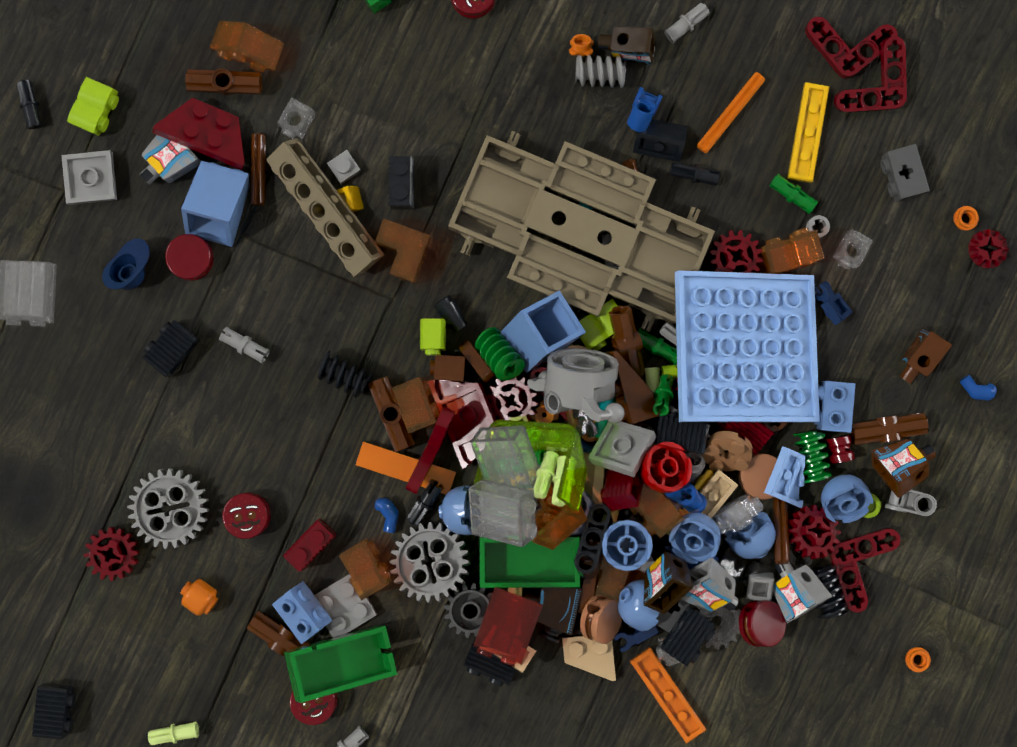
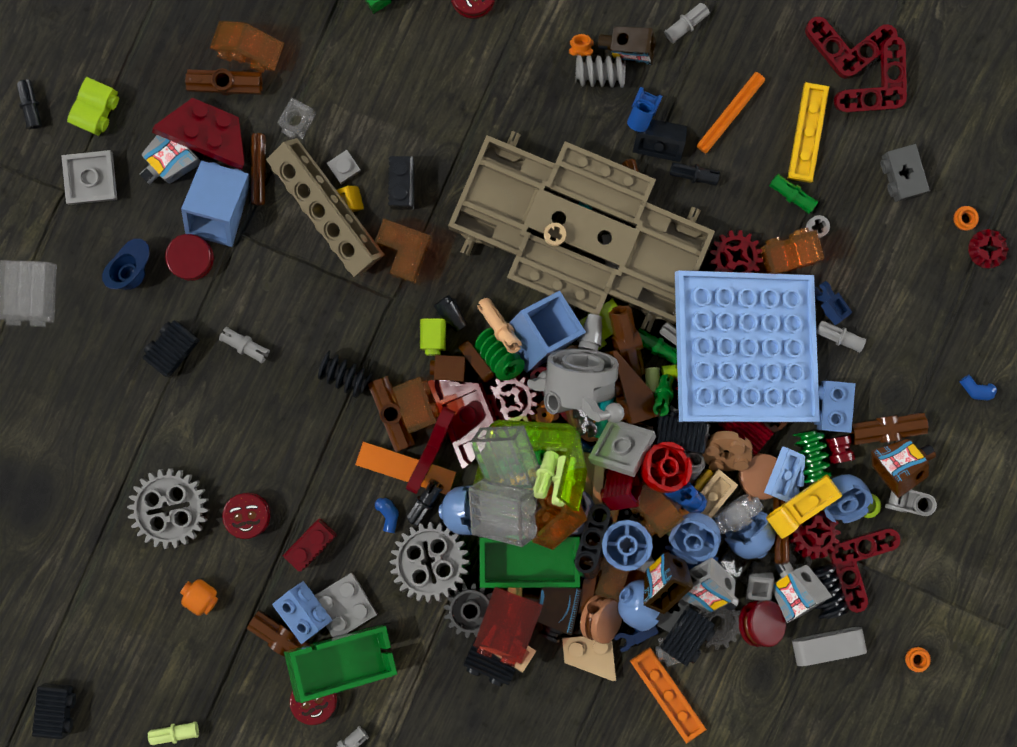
dark red gear [84,527,140,581] -> none
clear orange brick [338,538,392,601] -> none
clear brick [833,229,873,270] -> none
reddish brown torso [899,328,952,385] -> none
none -> light nougat pin [477,298,522,353]
none -> tan bush [544,223,566,246]
none -> light grey cone [577,314,603,351]
none -> yellow plate [766,474,842,539]
none -> light grey beam [792,627,867,666]
none -> light grey axle [816,321,866,353]

